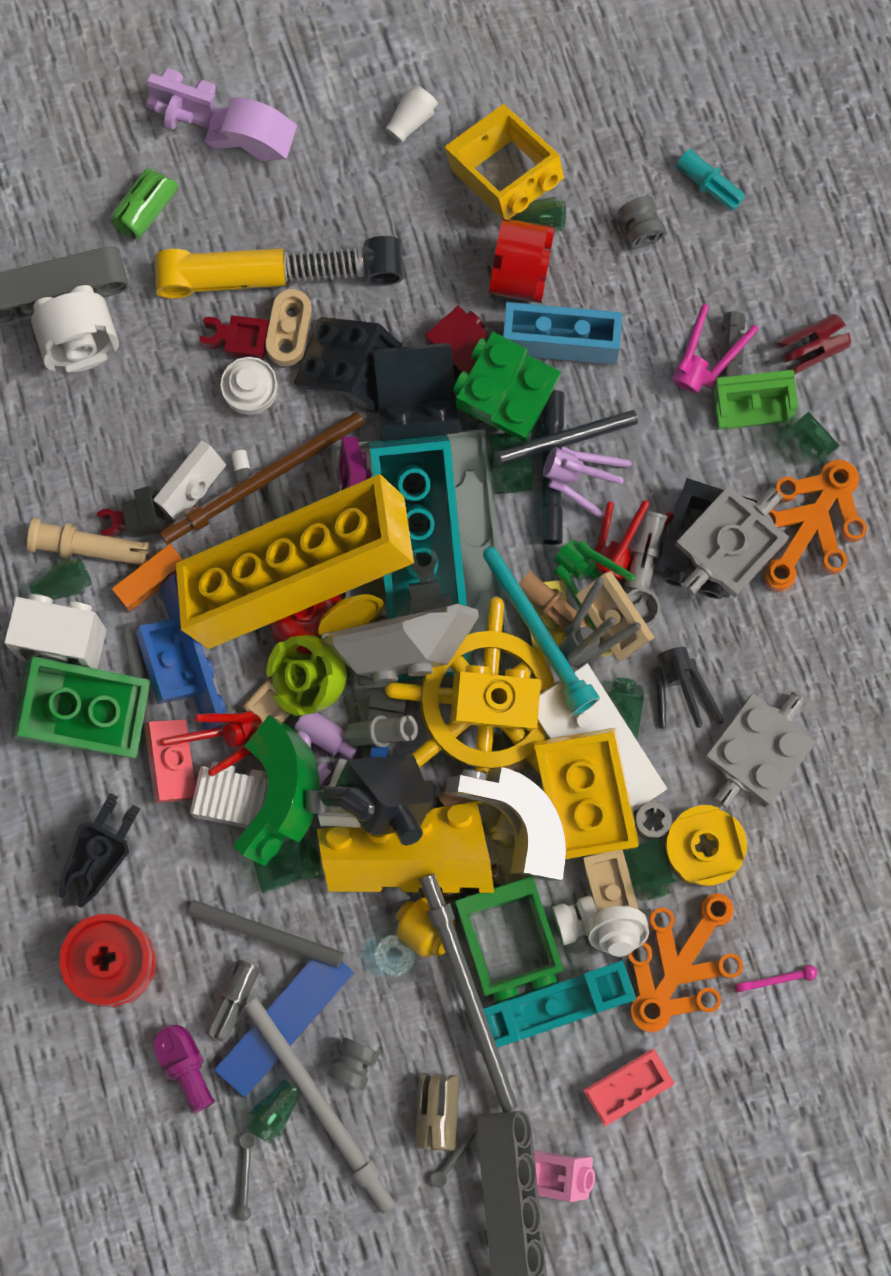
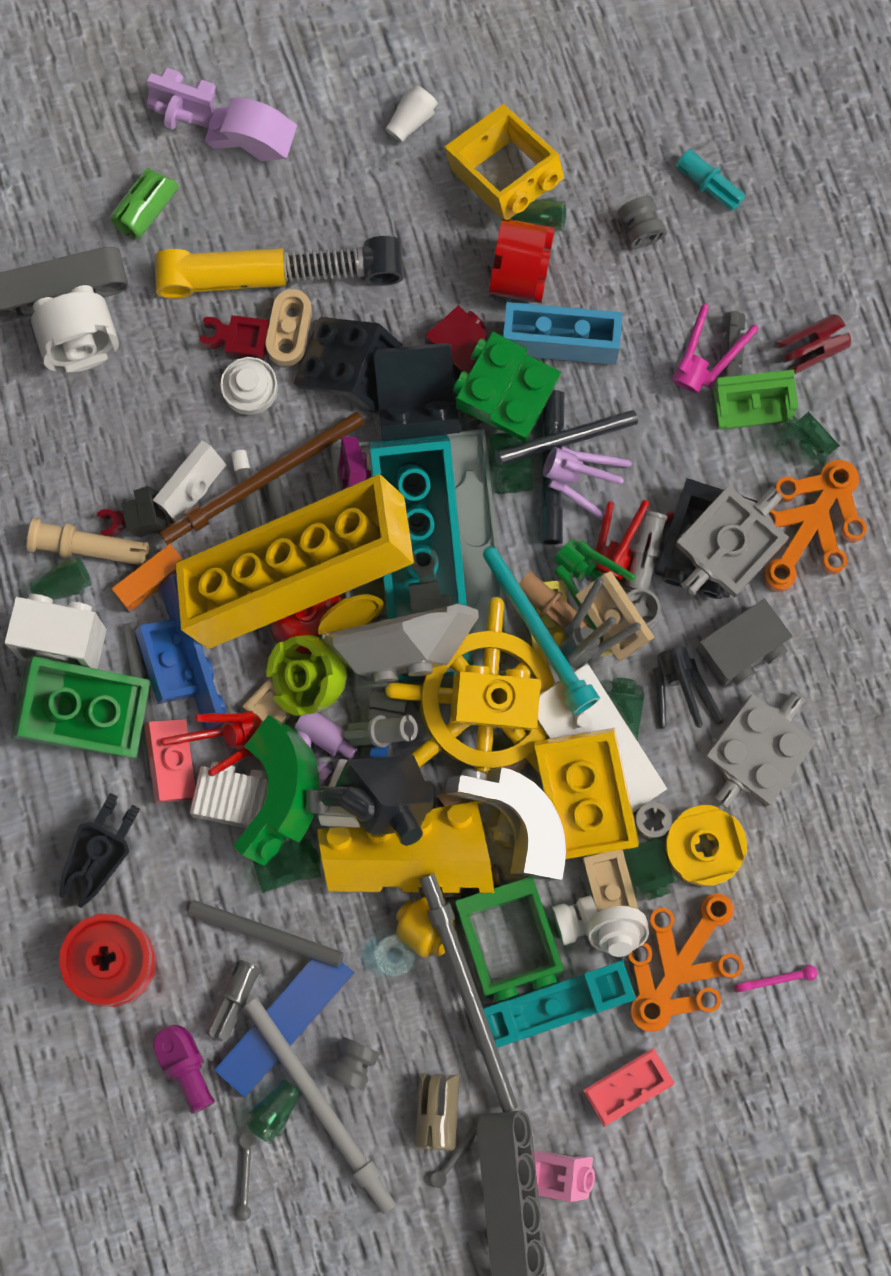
none -> dark grey brick [696,598,793,688]

